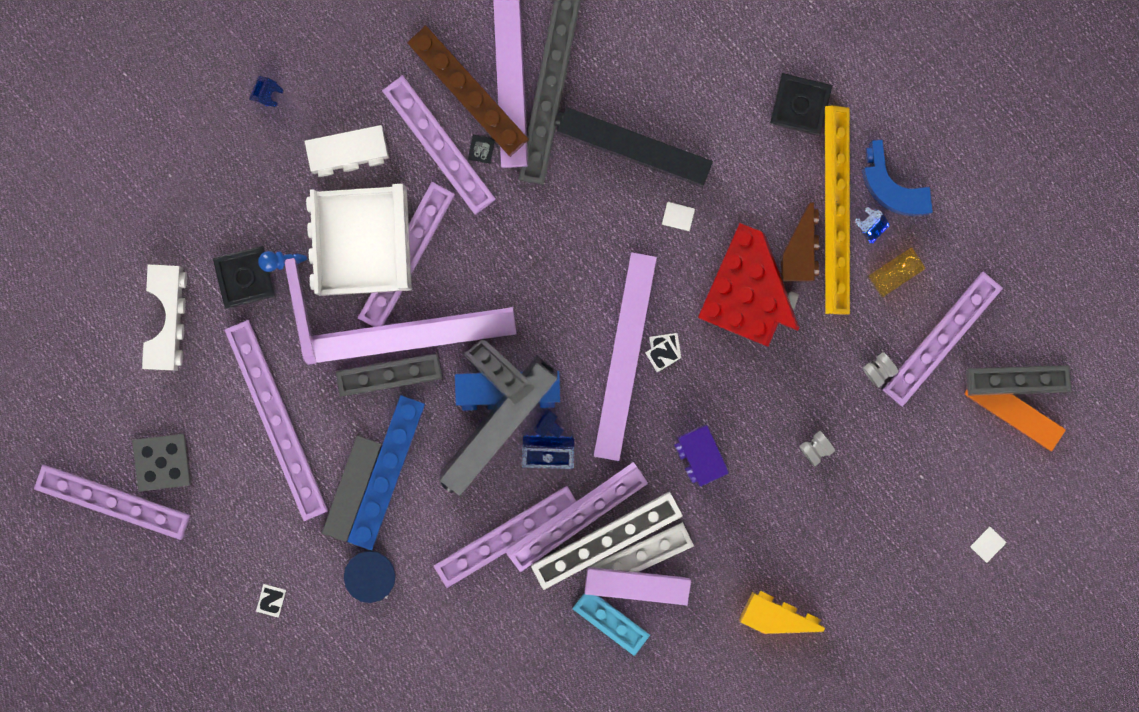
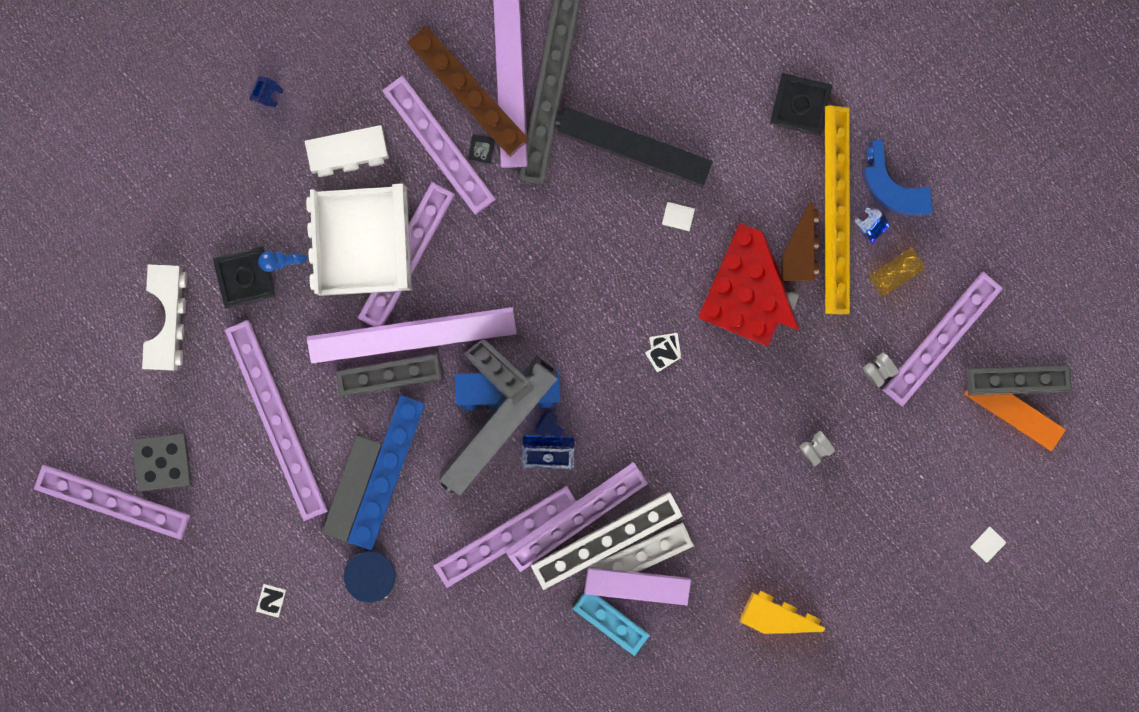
lavender tile [285,258,317,365] -> none
lavender tile [594,252,657,461] -> none
dark purple brick [674,425,729,486] -> none

